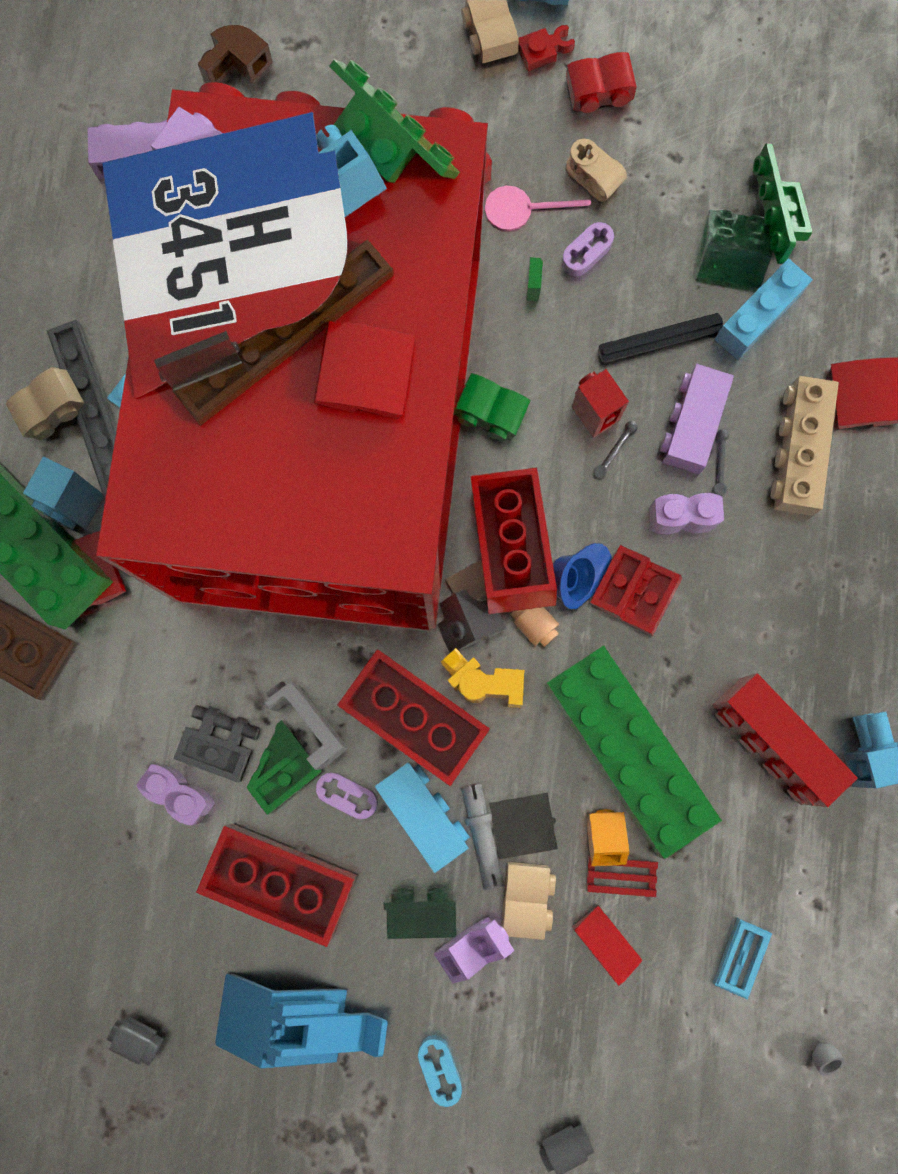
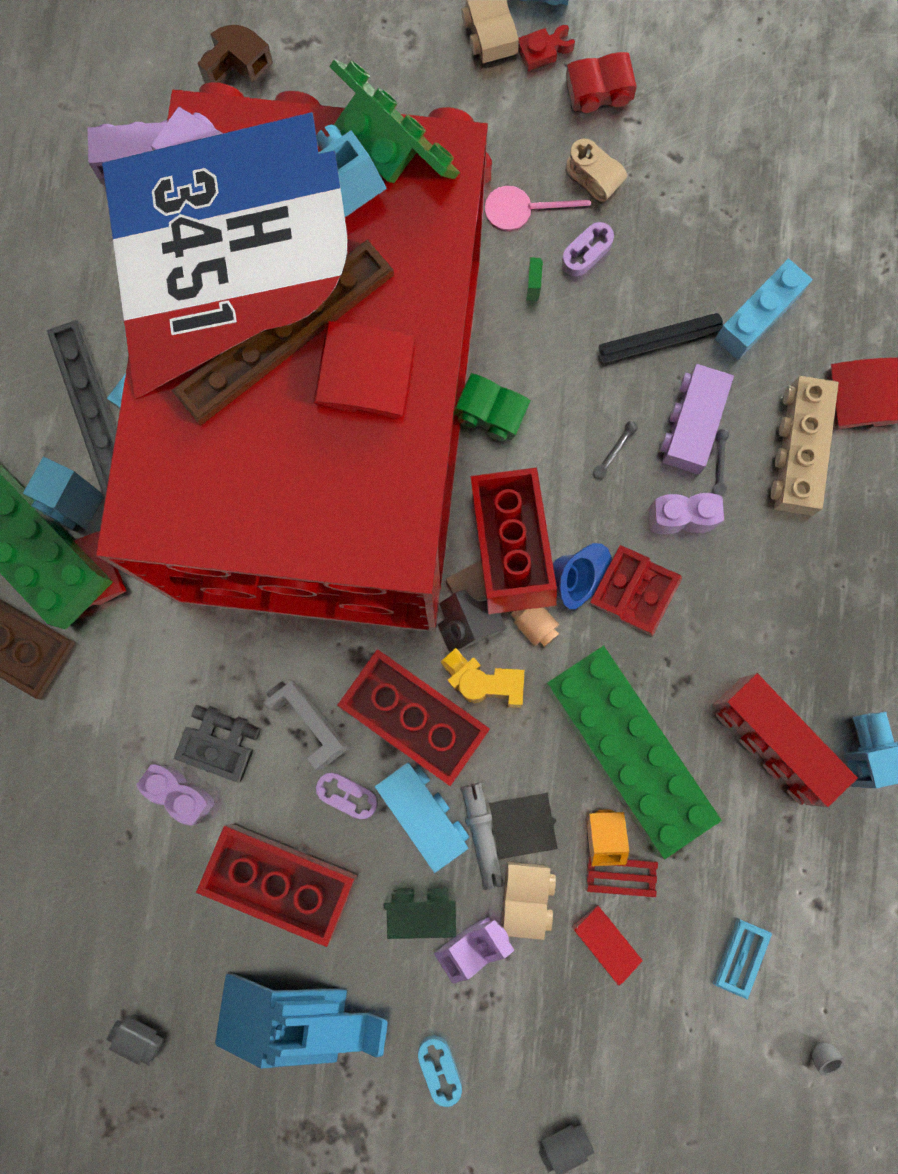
tan brick [6,367,84,440] -> none
clear smoke piece [154,331,242,391] -> none
green wing [247,720,323,815] -> none
red brick [571,369,629,438] -> none
clear green bracket [698,209,772,288] -> none
green bracket [753,143,813,264] -> none

